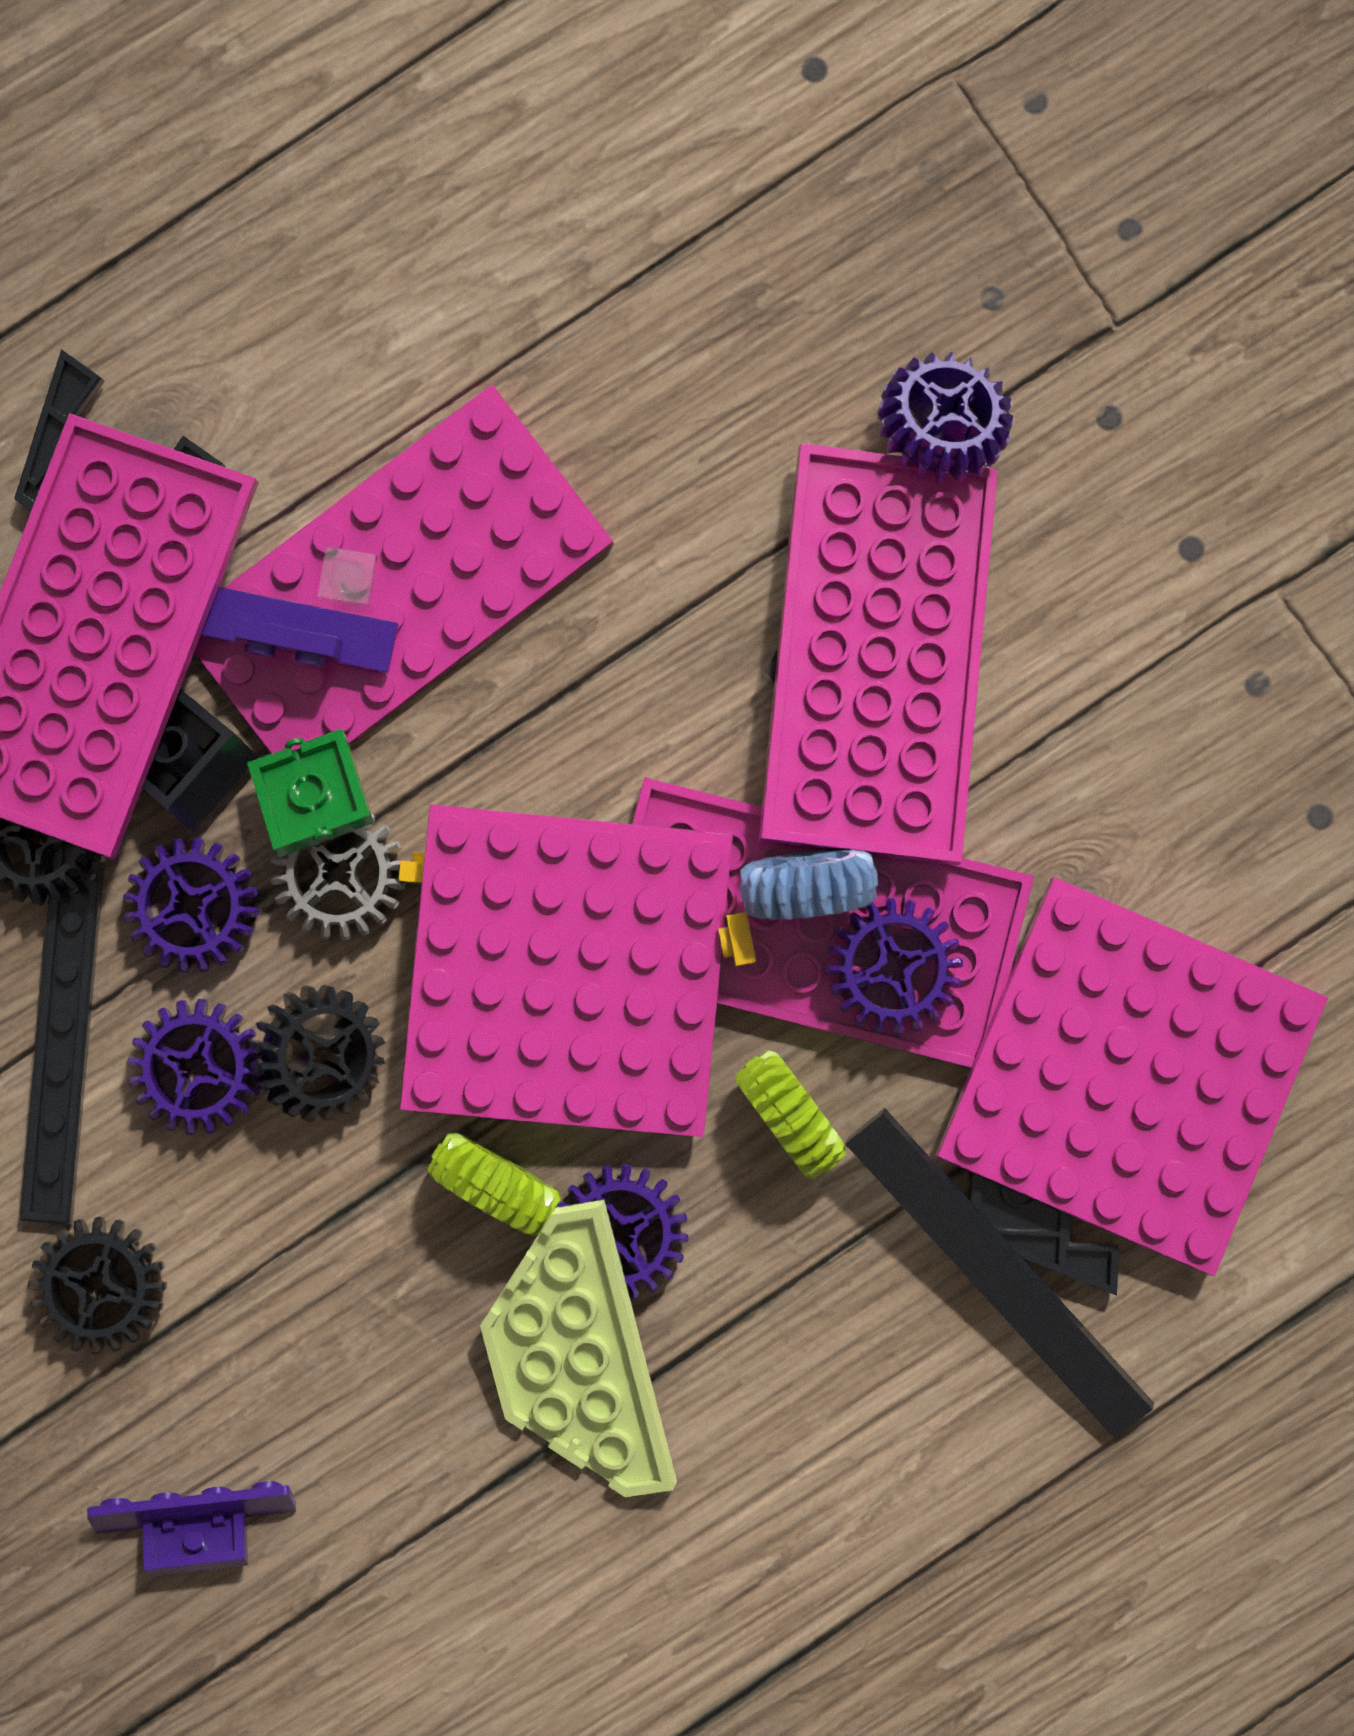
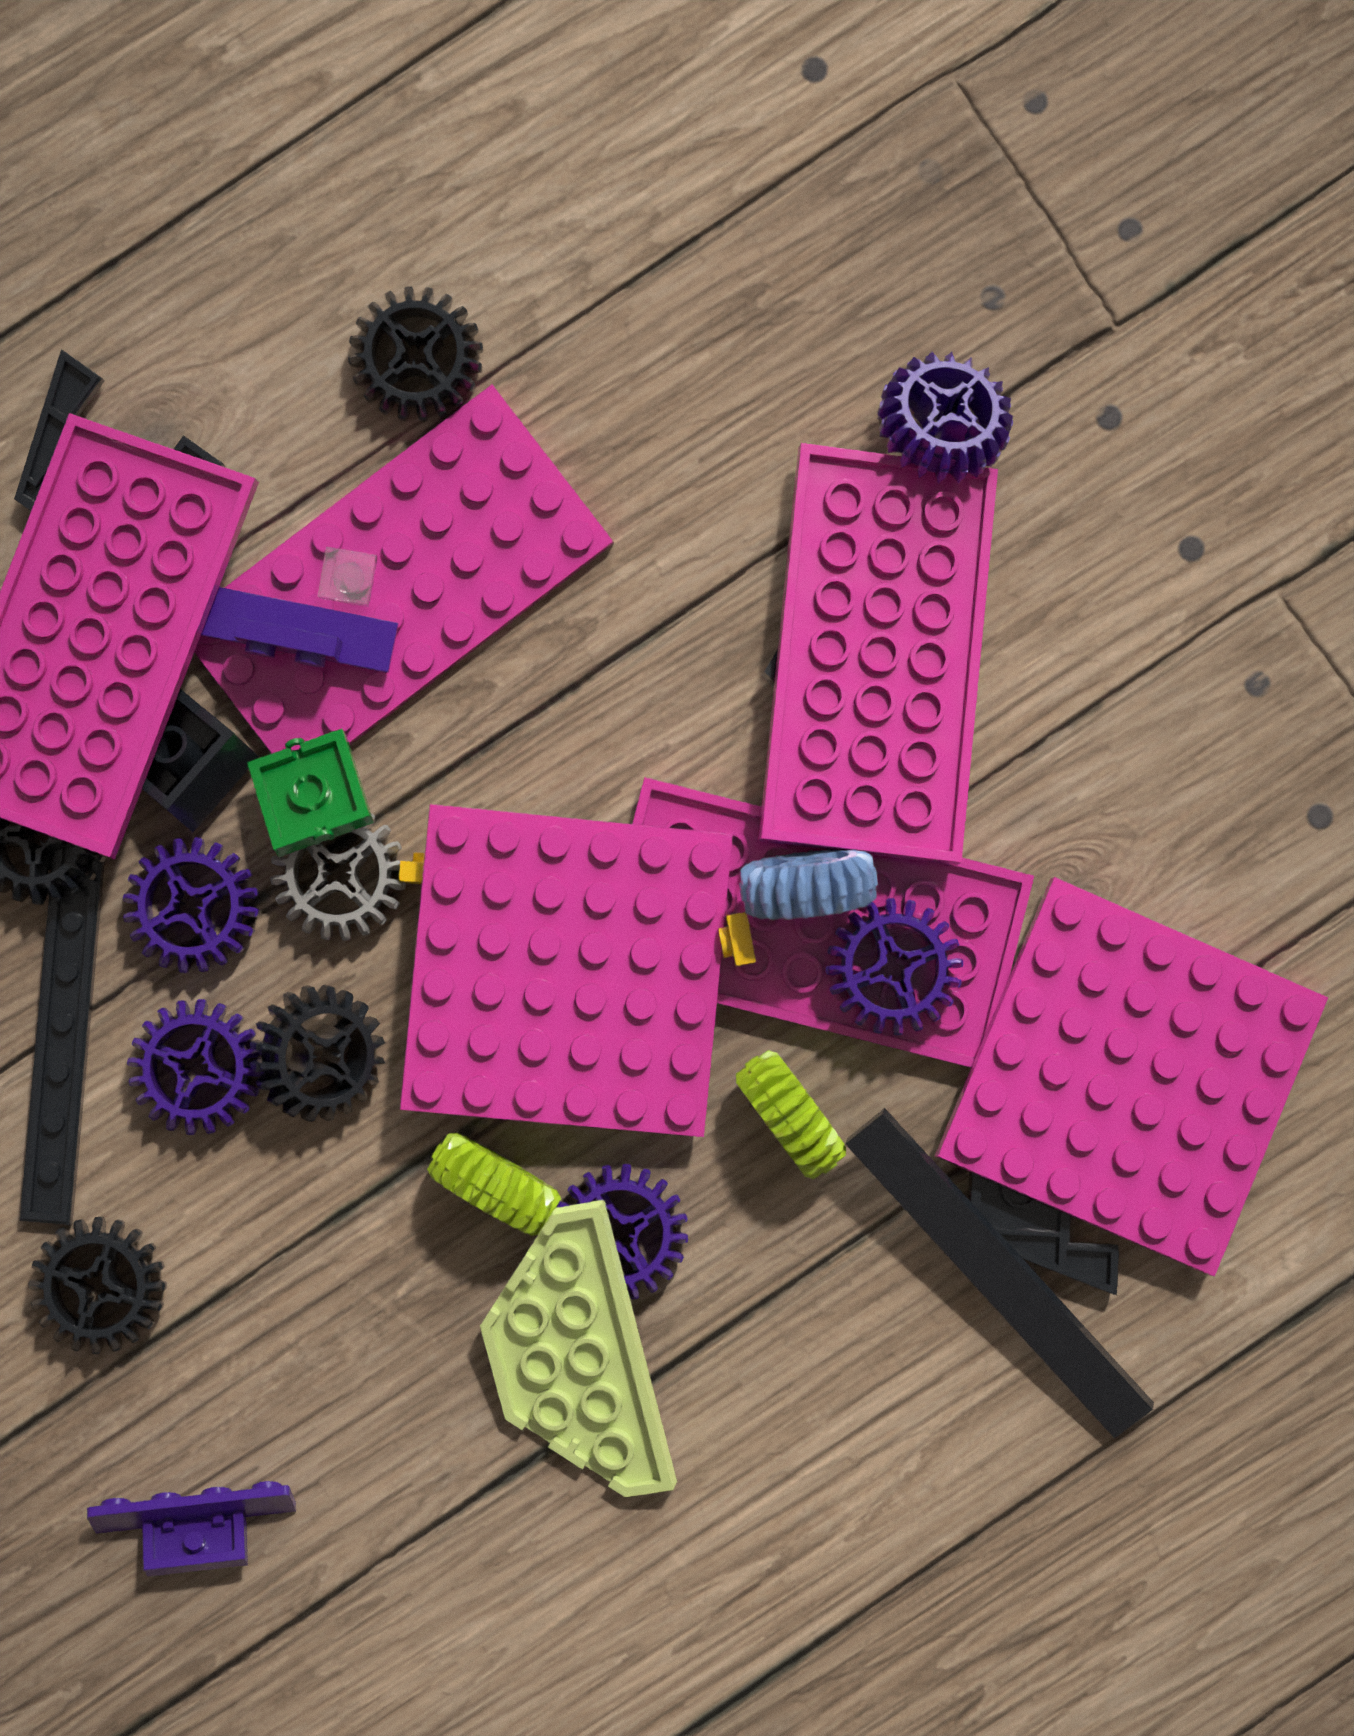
none -> black gear [348,286,484,422]

